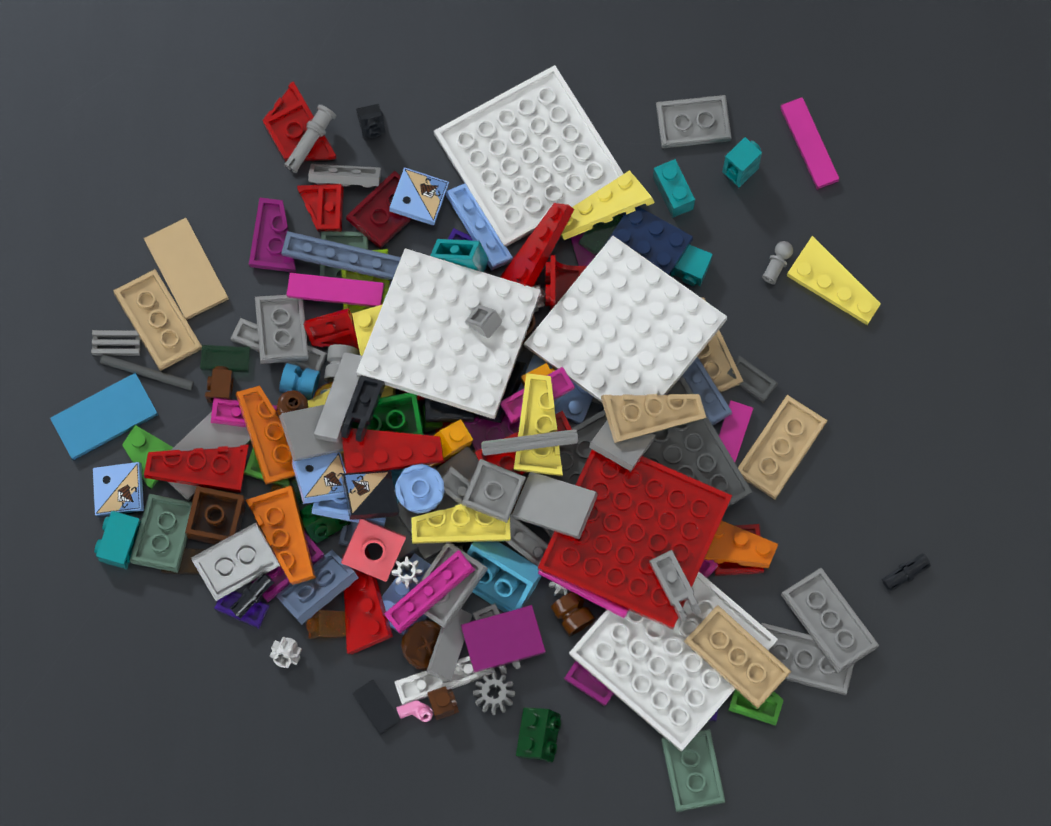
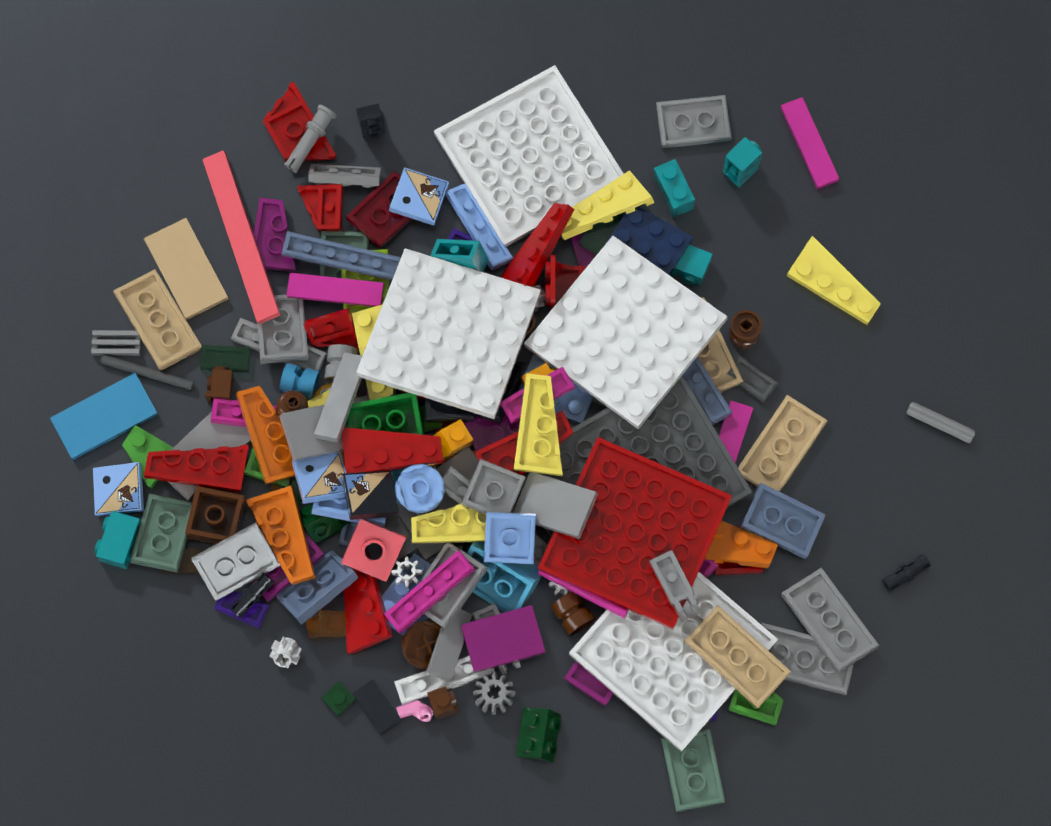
black hinge [341,375,385,442] -> none
light grey slope [465,304,502,338] -> none
light grey axle [481,429,579,455] -> none
light grey tile [589,420,656,471] -> none
tan wing [601,394,706,443] -> none
light grey pin [762,241,793,284] -> none
none -> coral tile [202,150,281,324]
none -> dark green plate [321,681,356,717]
none -> light blue tile [484,512,536,564]
none -> reddish brown wheel [728,310,762,349]
none -> sand blue plate [740,483,825,559]
none -> light grey axle [907,402,975,443]

